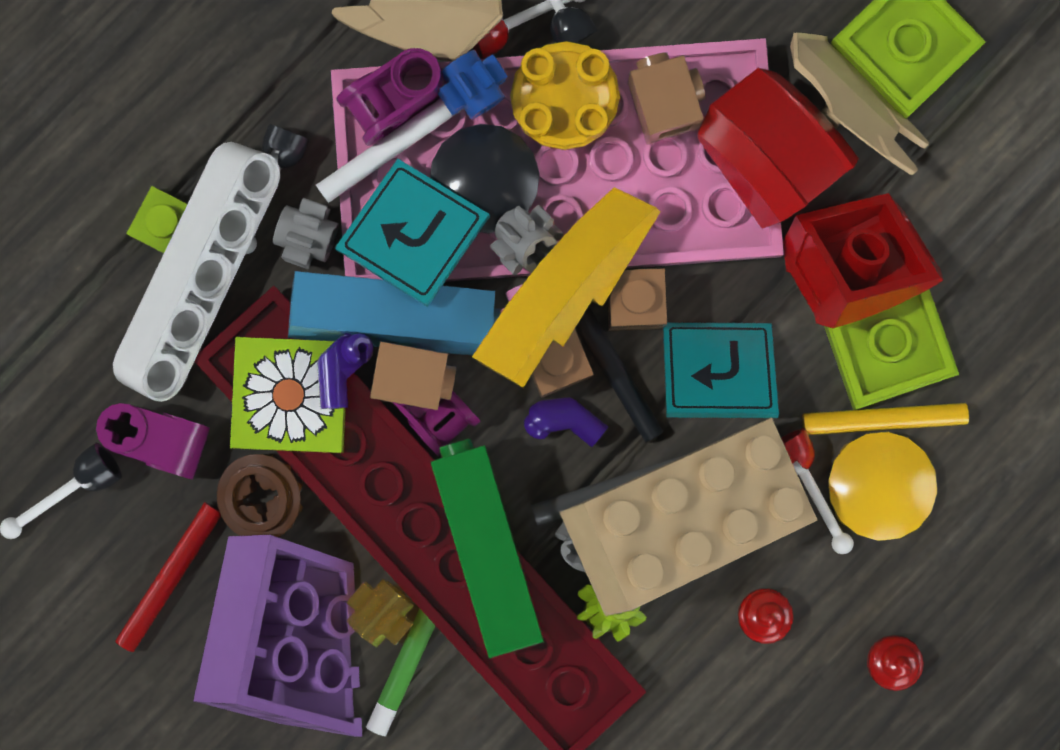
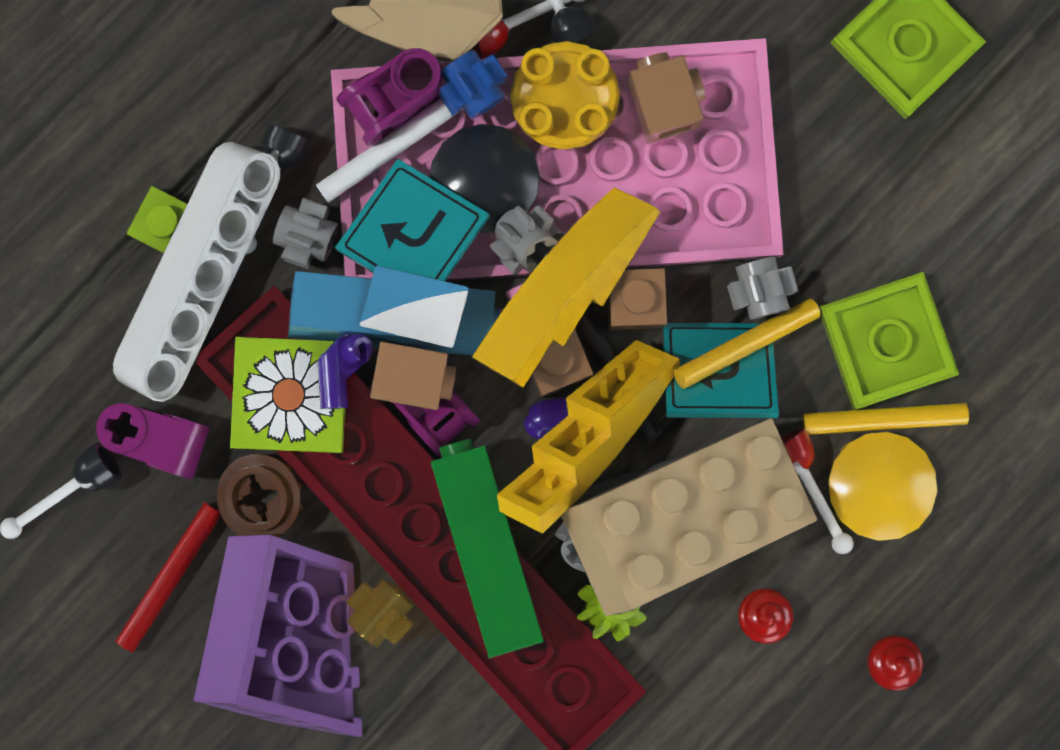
bright green bar [366,608,435,736] -> none
red slope [697,67,859,229] -> none
red slope [783,193,944,329] -> none
tan shield [790,33,929,175] -> none
none -> sticker [360,266,469,348]
none -> yellow slope [497,340,680,534]
none -> yellow bar [673,298,821,389]
none -> light grey gear [727,256,799,321]

